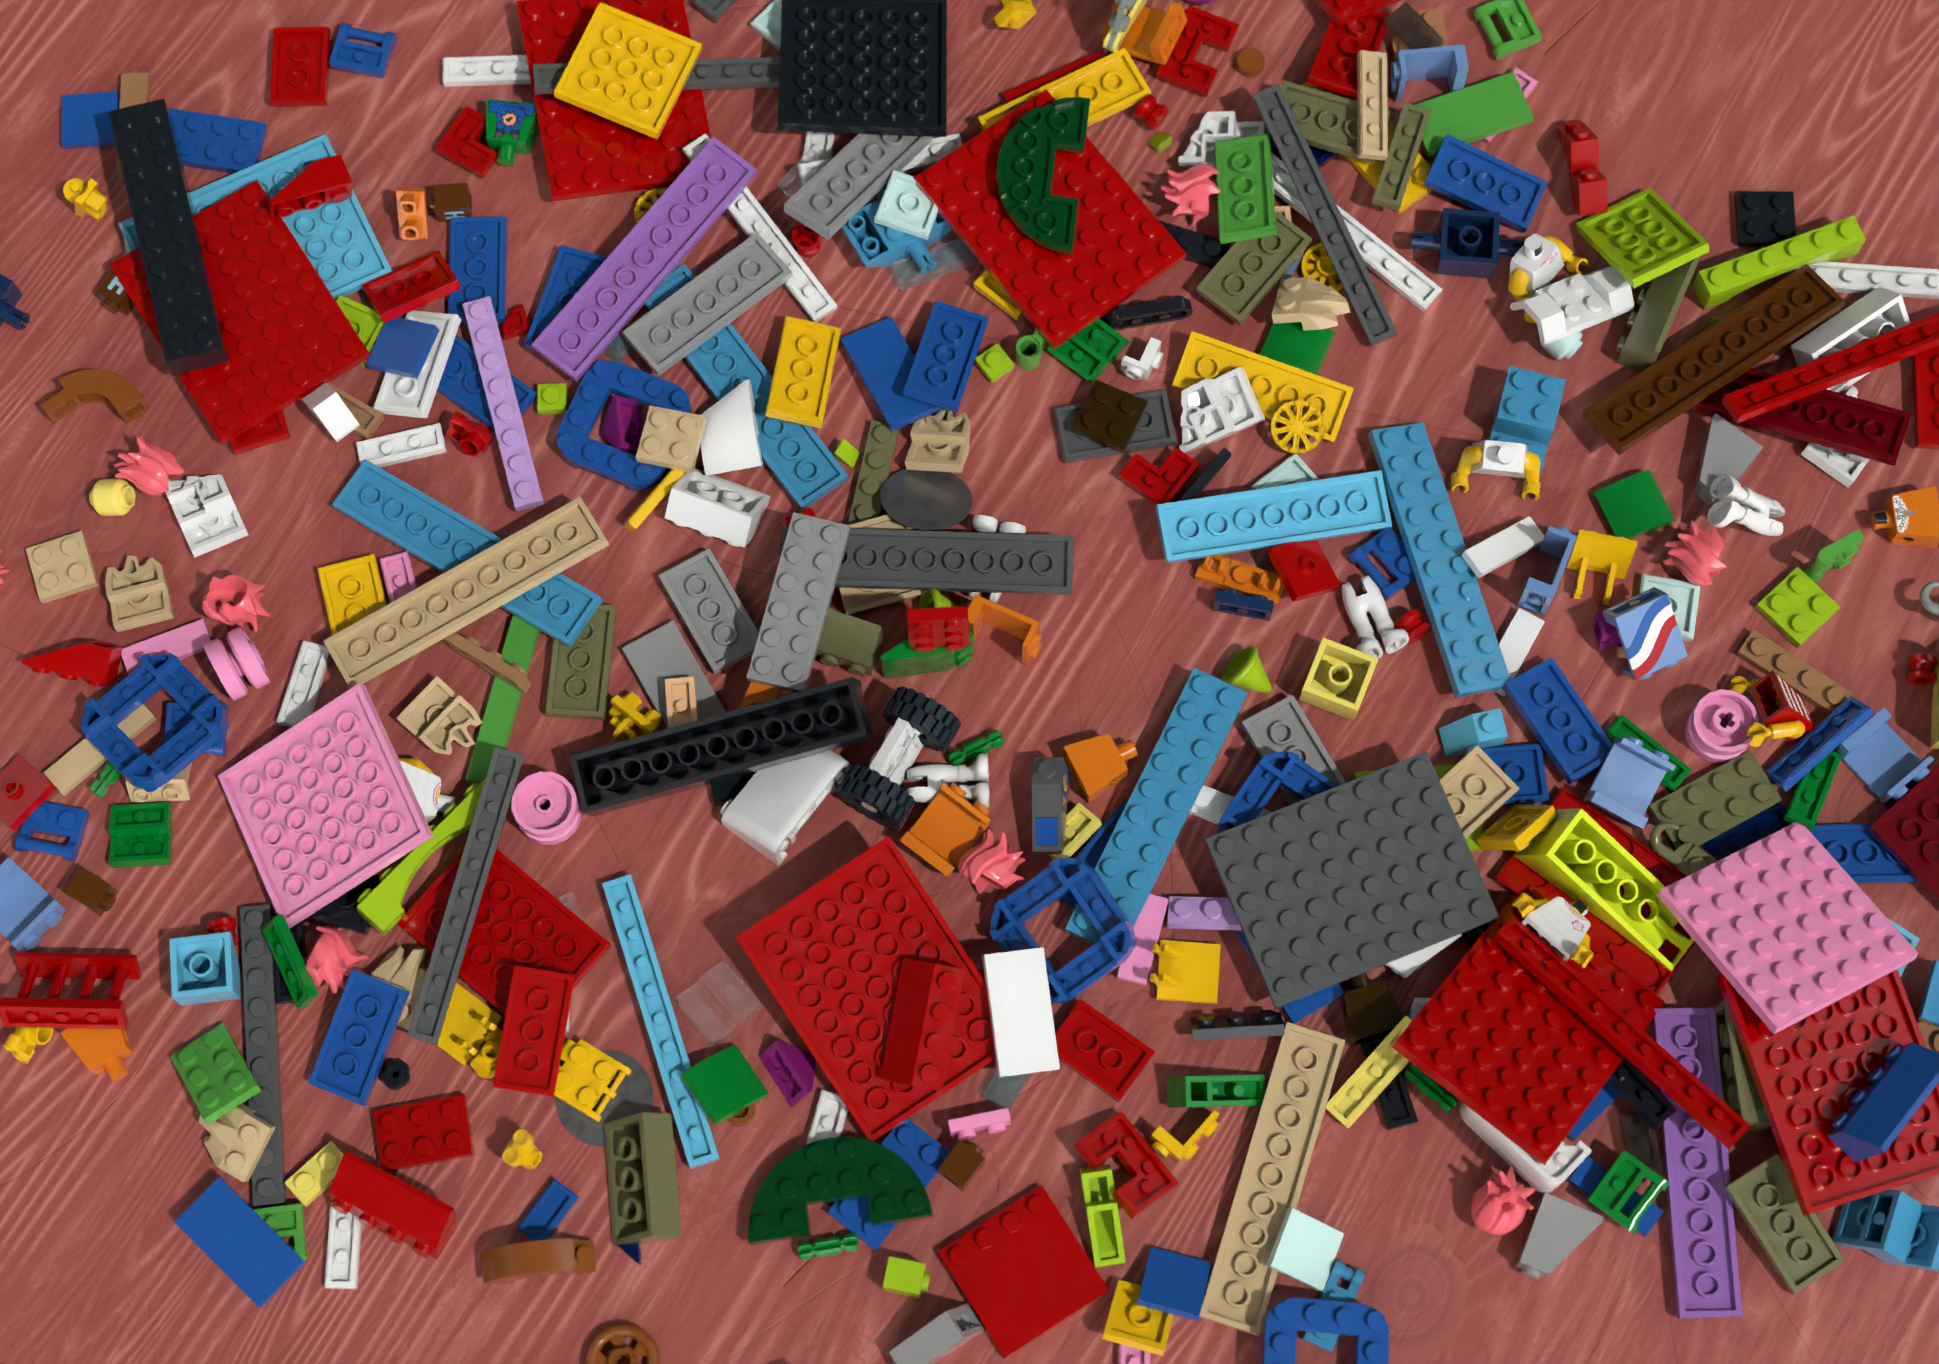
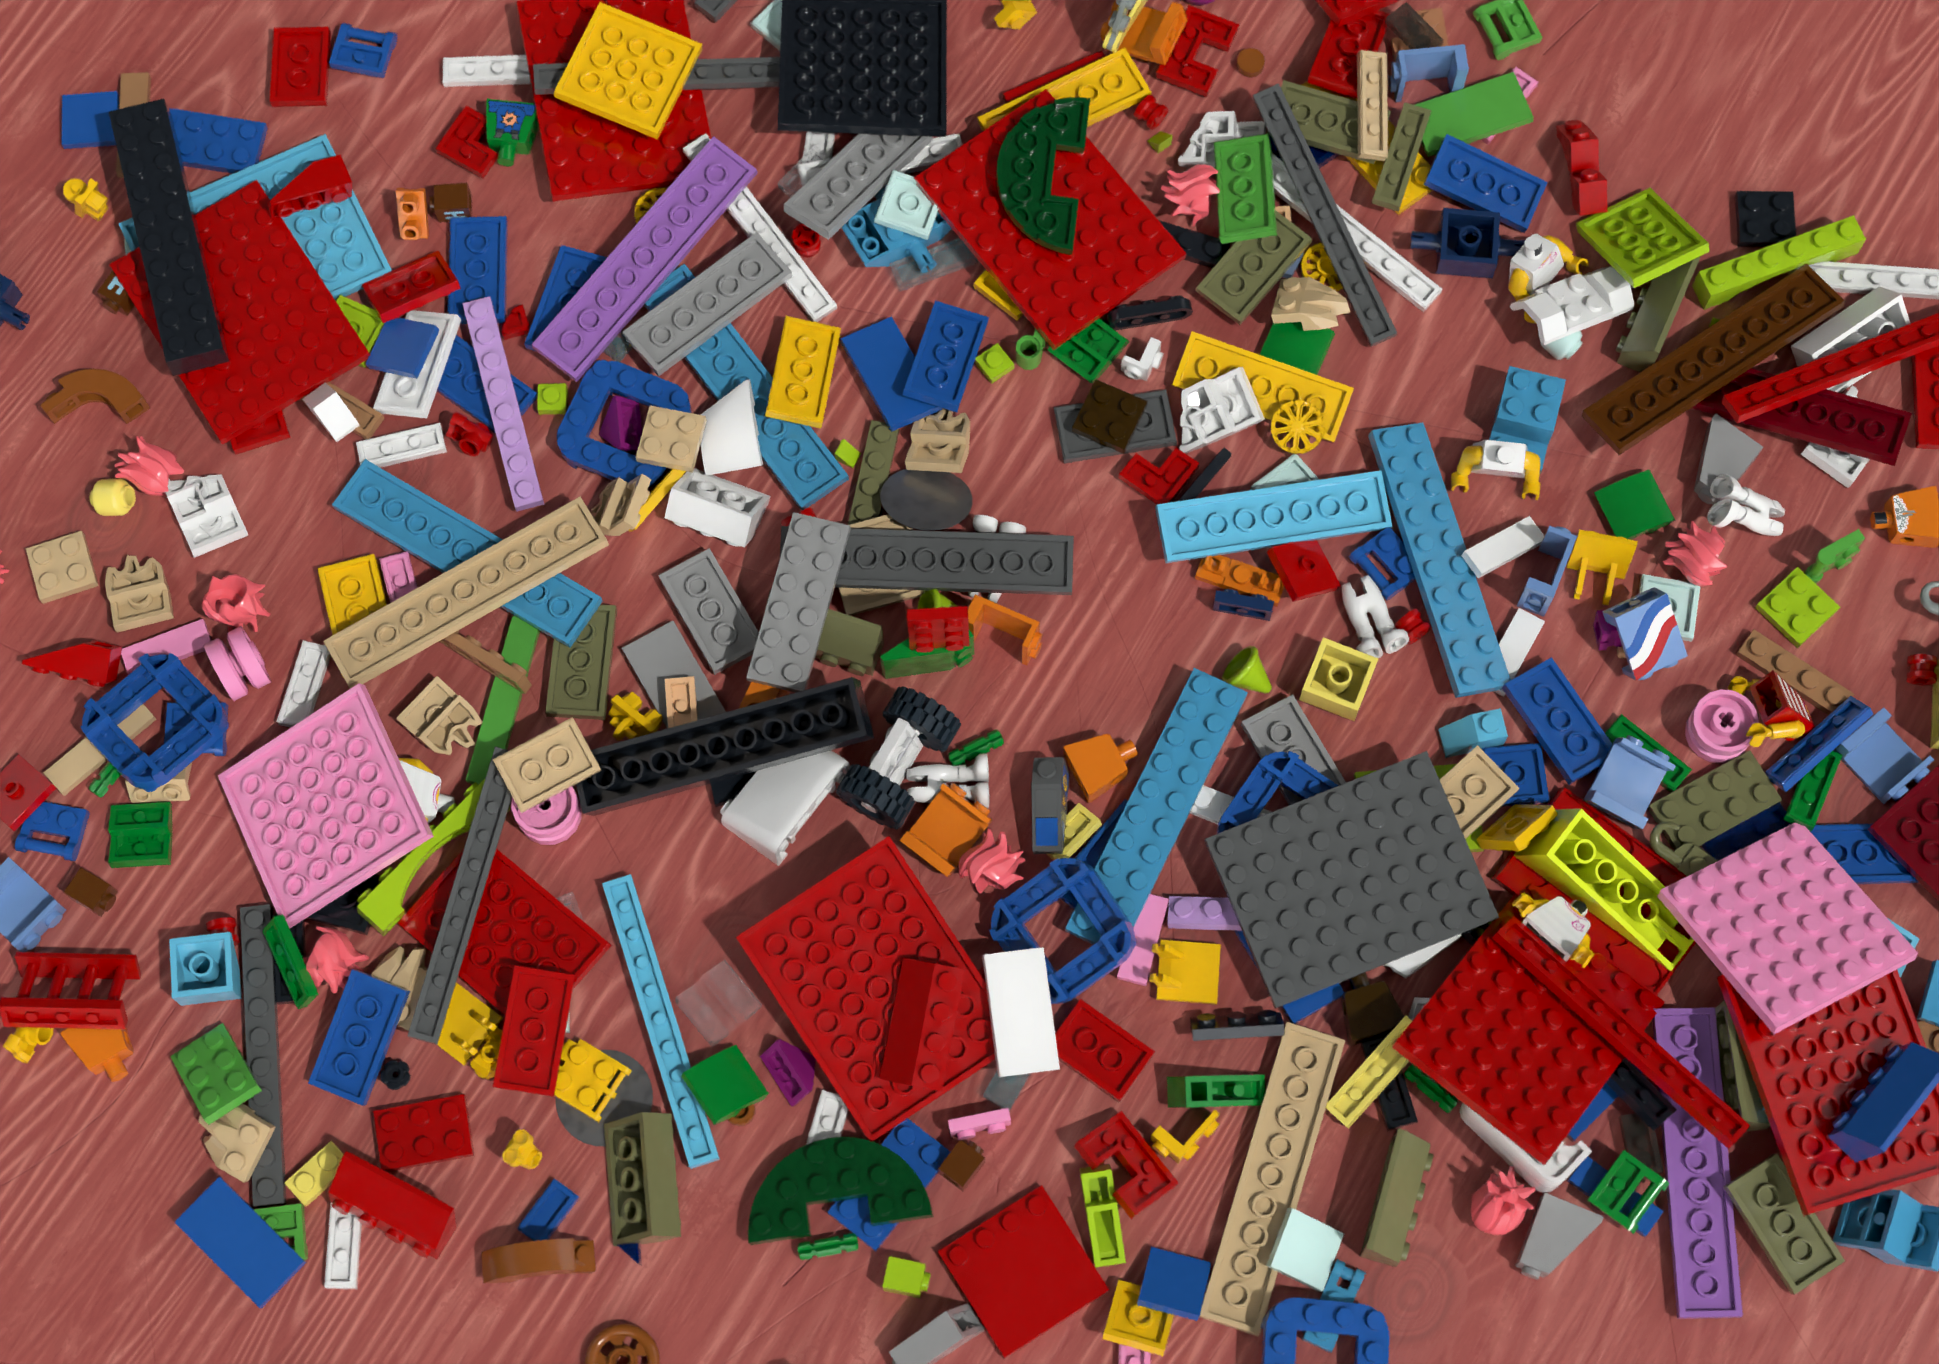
none -> tan tile [493,717,602,813]
none -> tan plate [590,474,651,536]
none -> olive slope [1360,1128,1434,1267]

